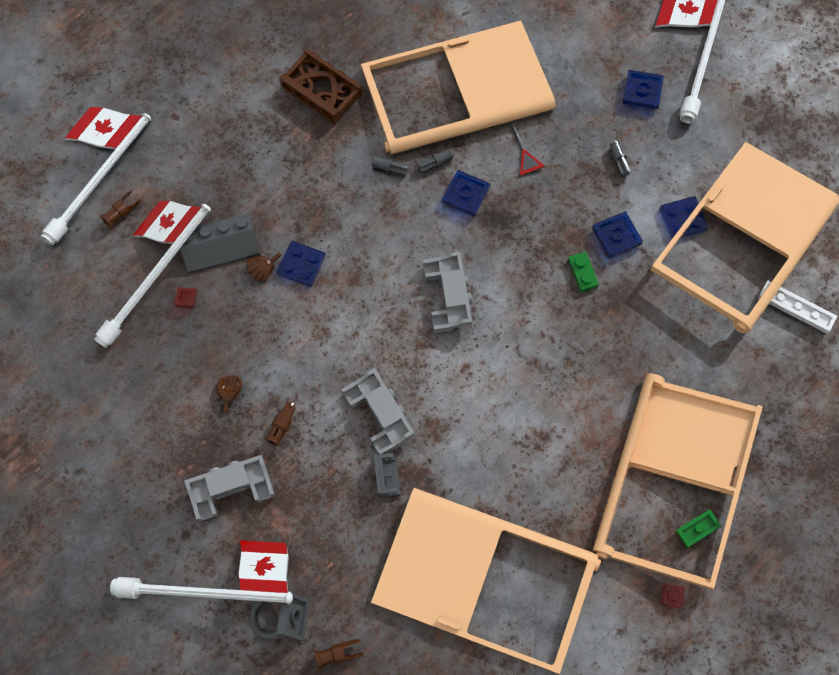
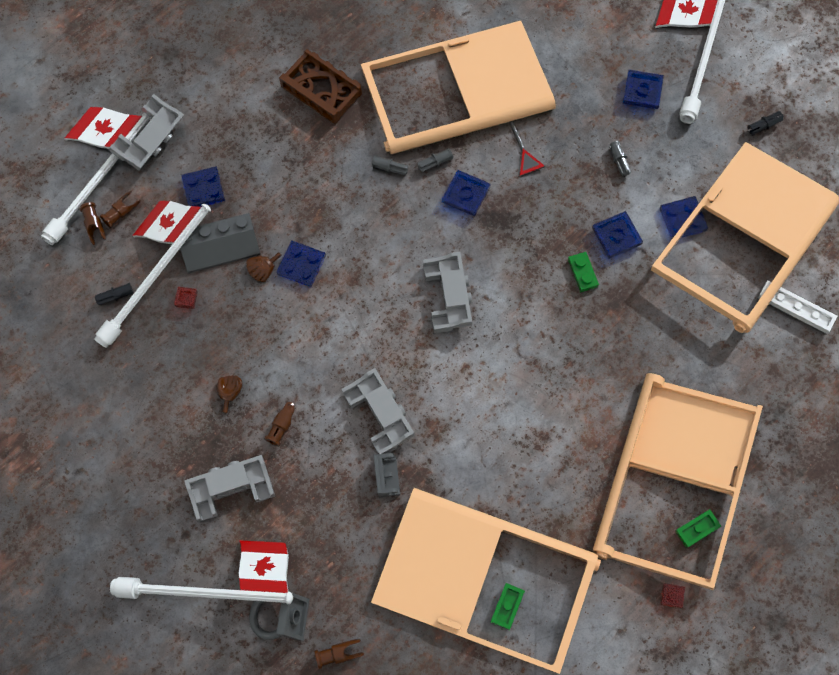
none -> reddish brown piece [79,202,106,245]
none -> black axle [95,283,134,305]
none -> light grey bracket [109,94,184,171]
none -> clear blue plate [181,166,225,207]
none -> green plate [490,583,525,631]
none -> black axle [747,111,784,136]

